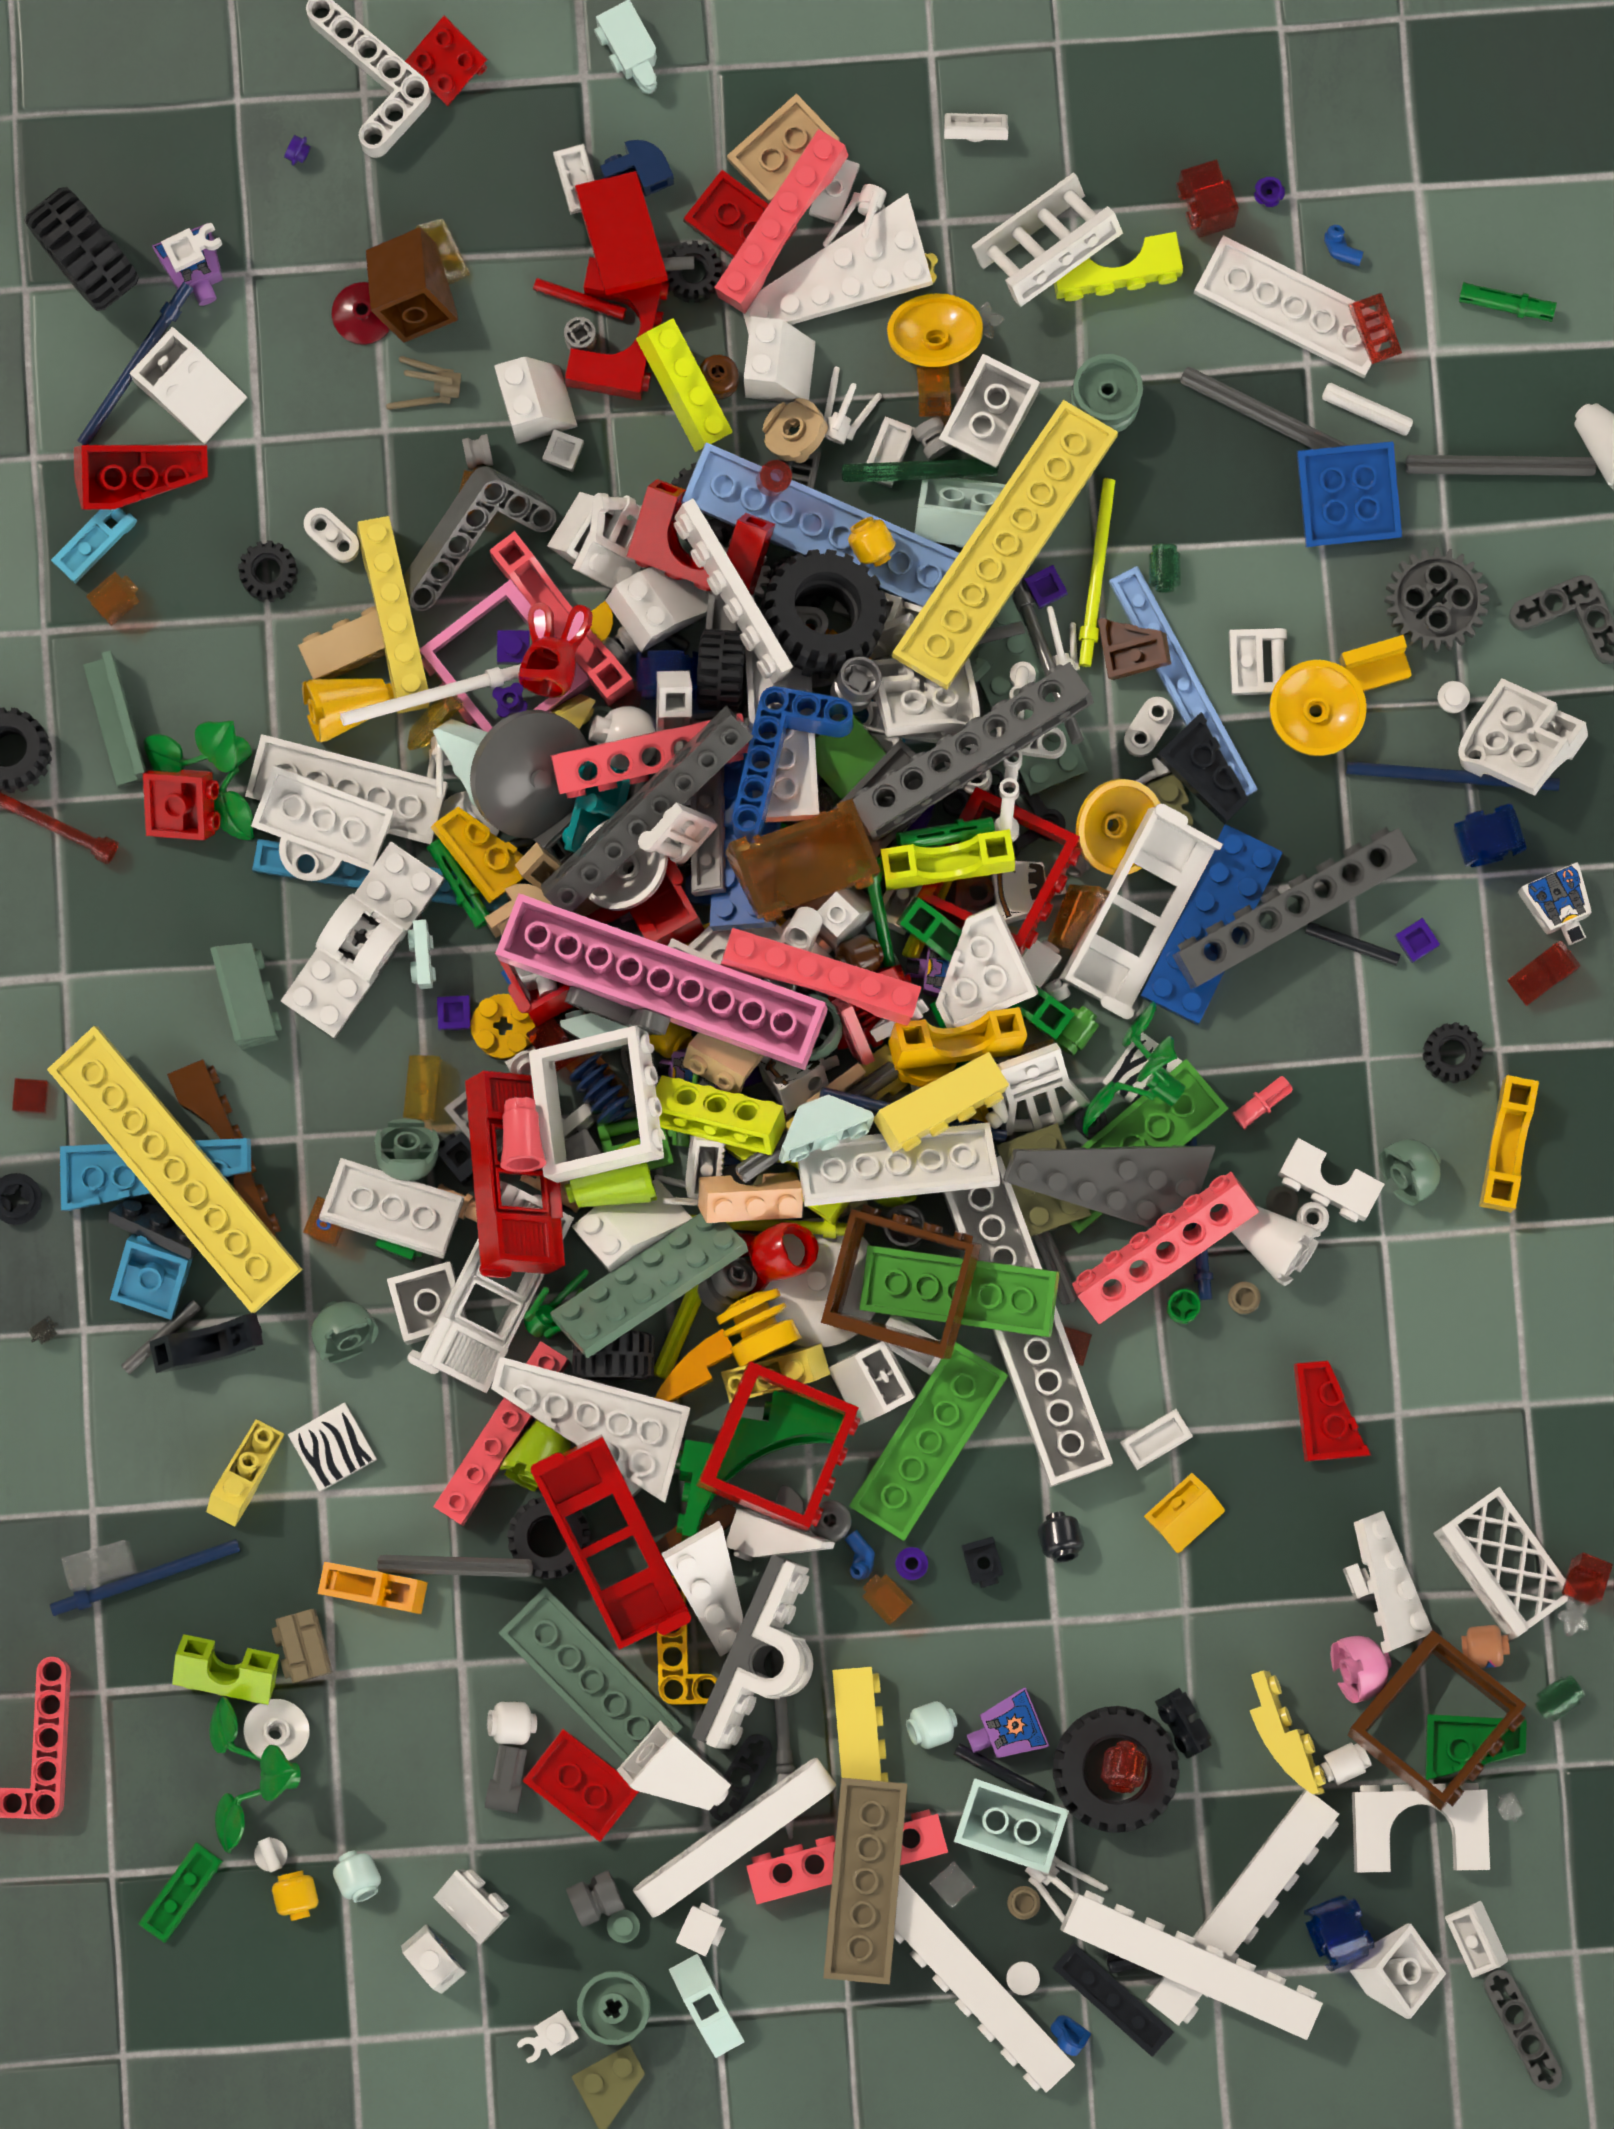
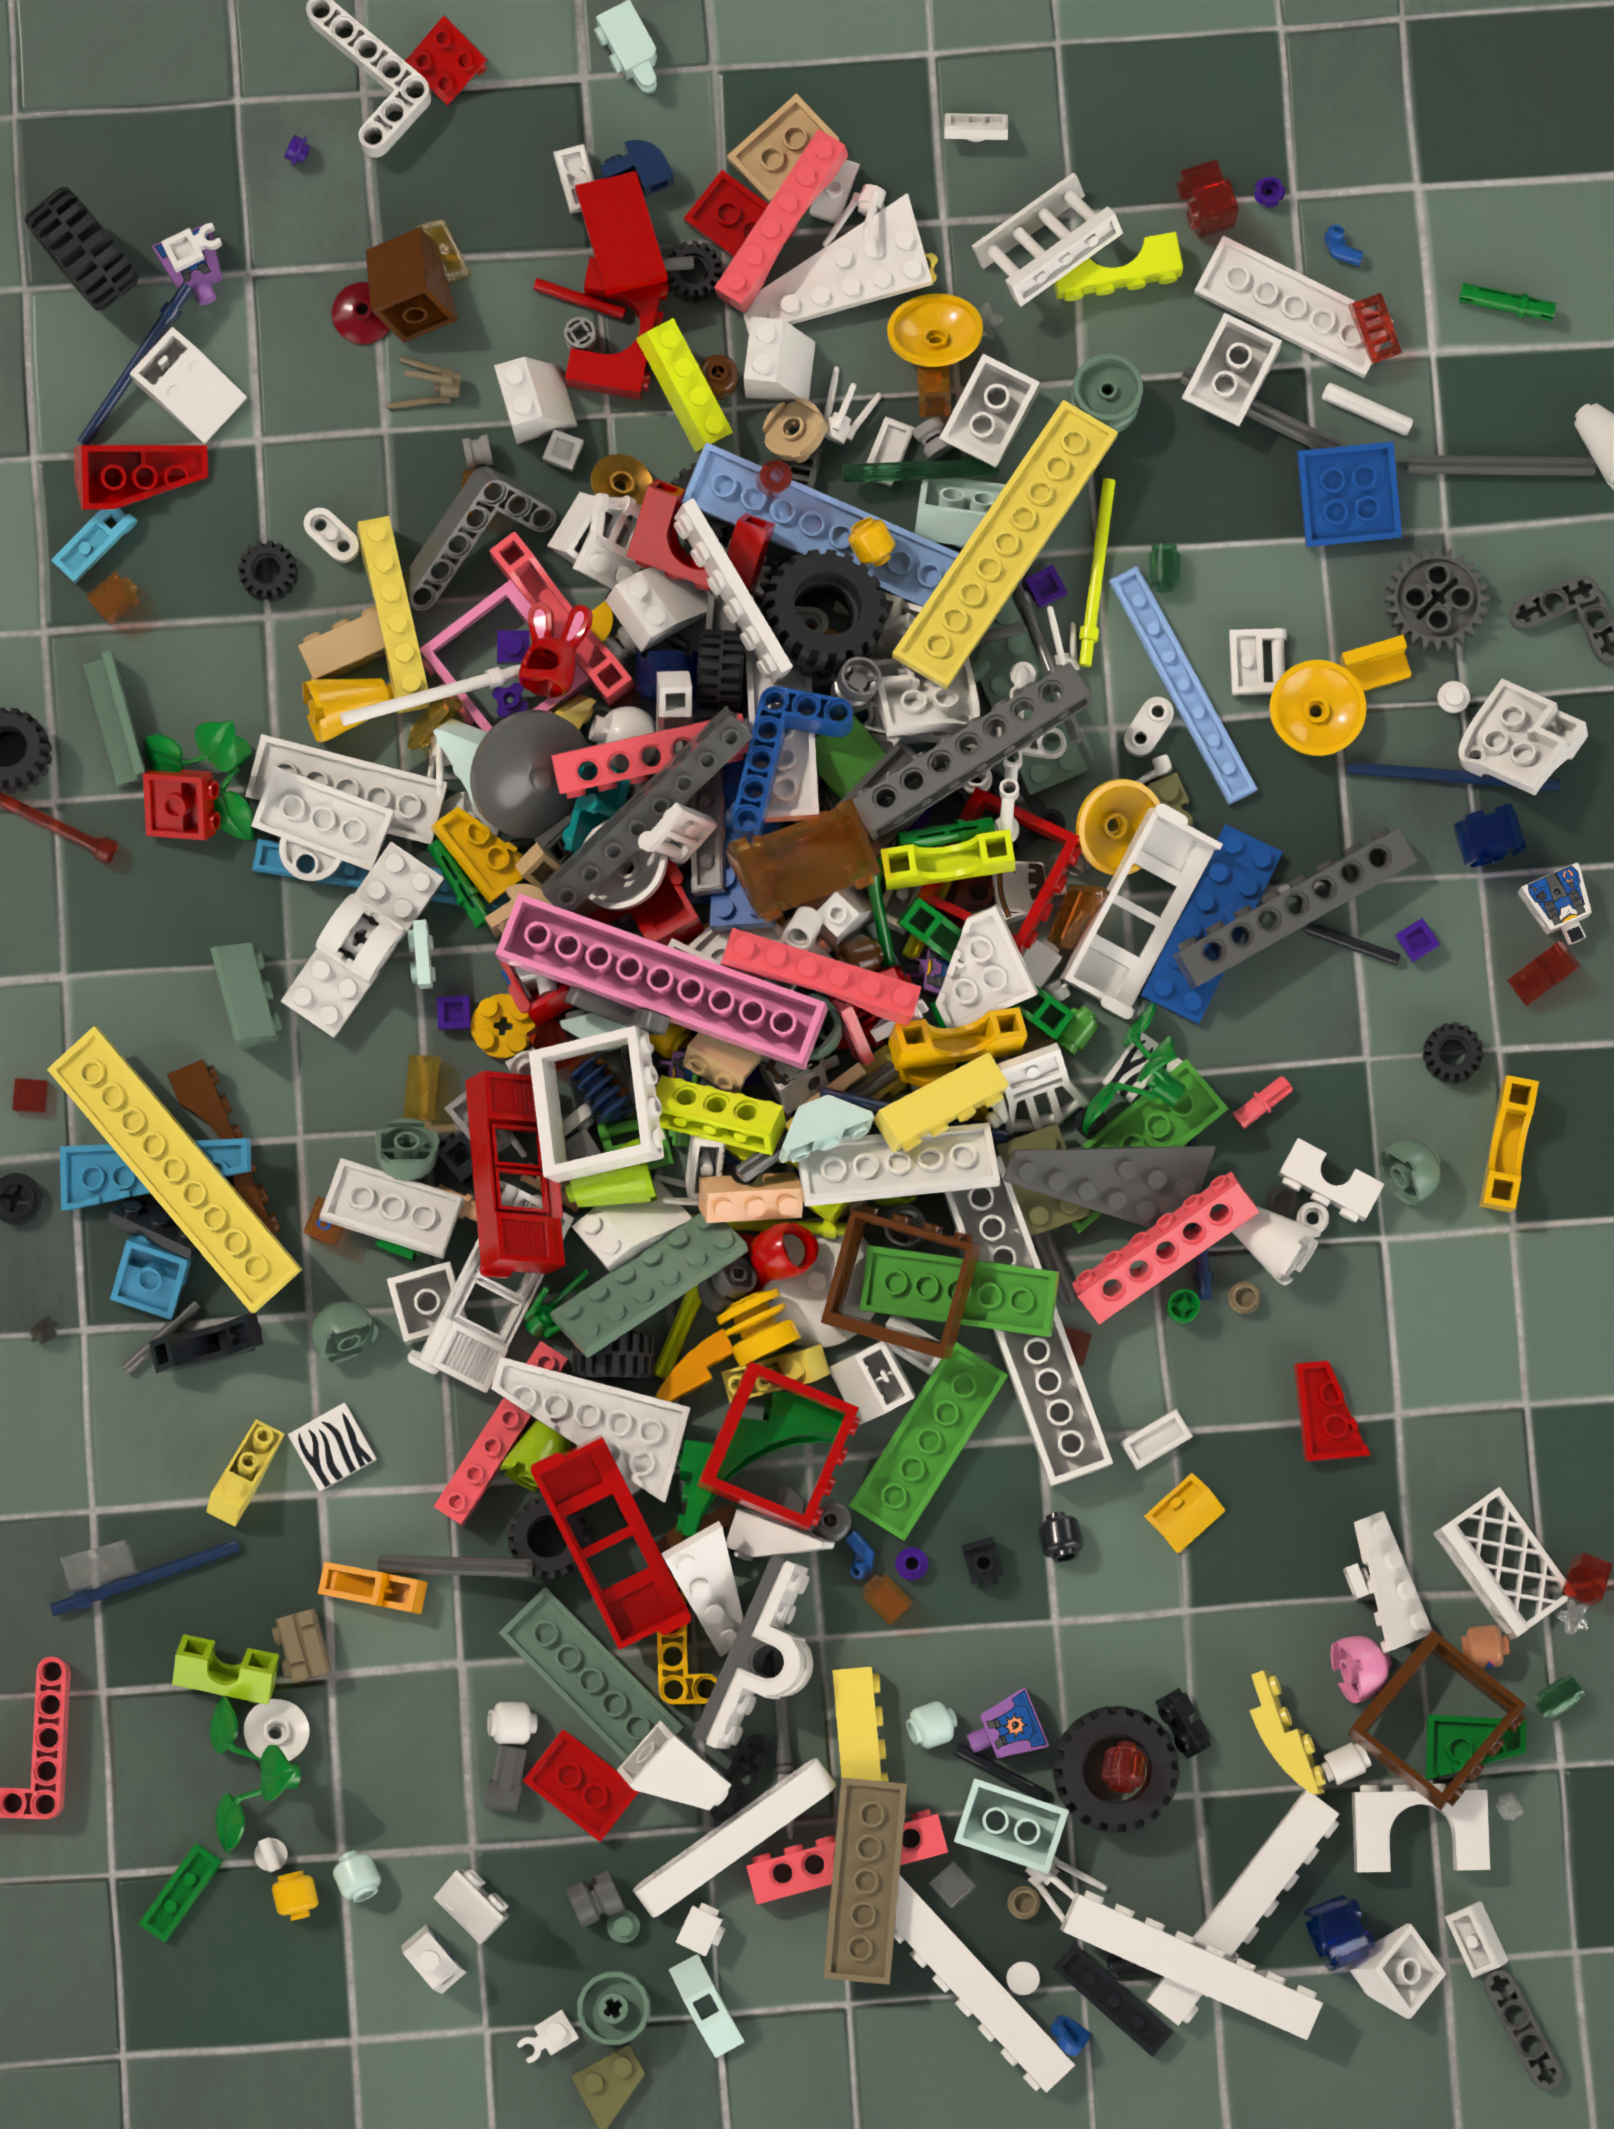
coral plant [500,1097,546,1172] -> none
reddish brown wing [1098,618,1171,680] -> none
black wing [1156,712,1249,825] -> none
none -> pearl gold dish [590,454,653,506]
none -> white slope [1182,313,1282,427]

